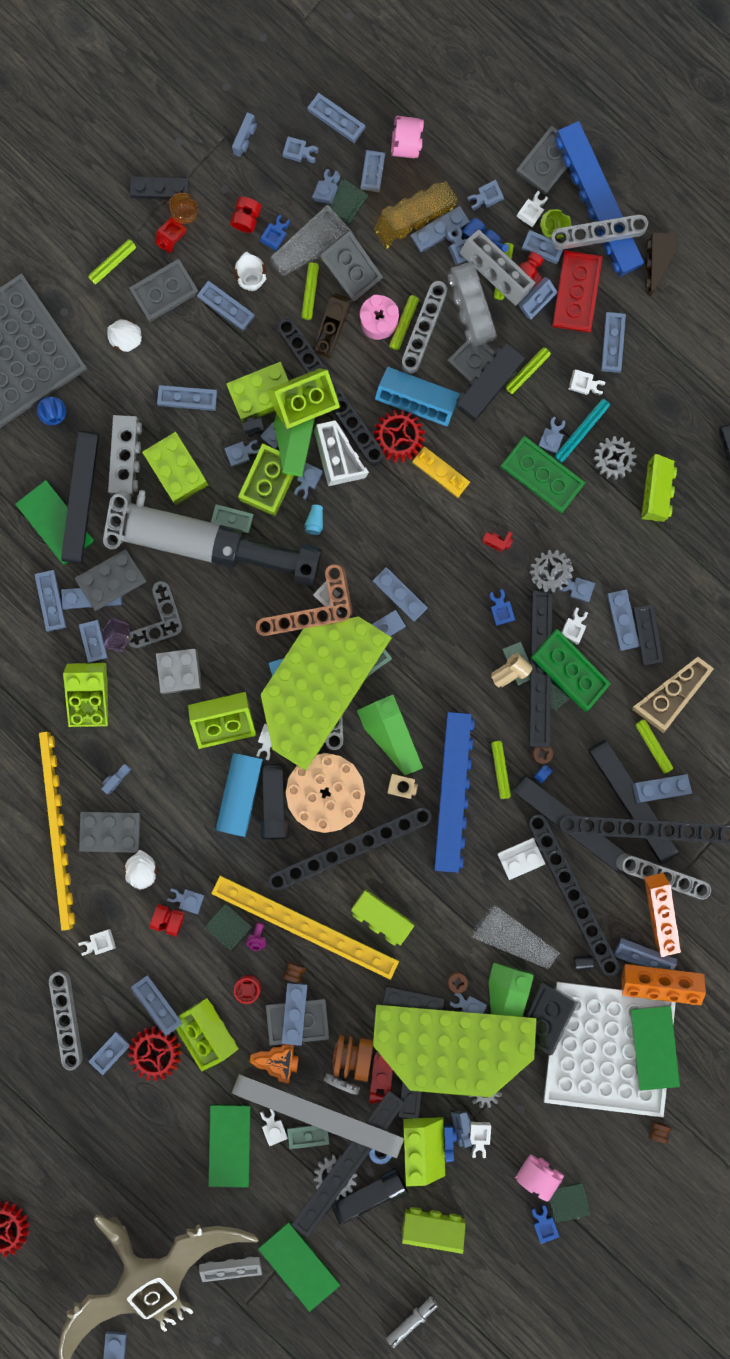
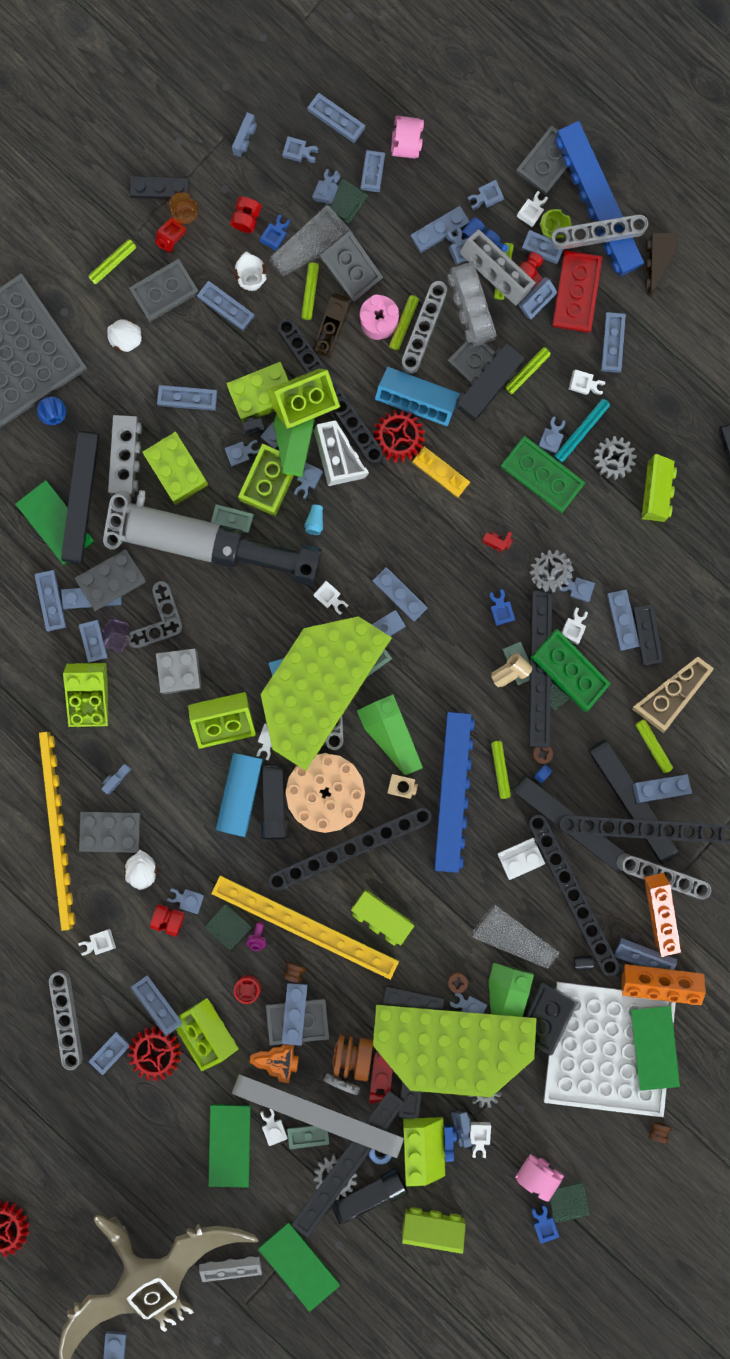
nougat beam [256,565,353,636] -> none
clear yellow wedge [374,181,458,249] -> none
light grey pin [386,1296,439,1348] -> none

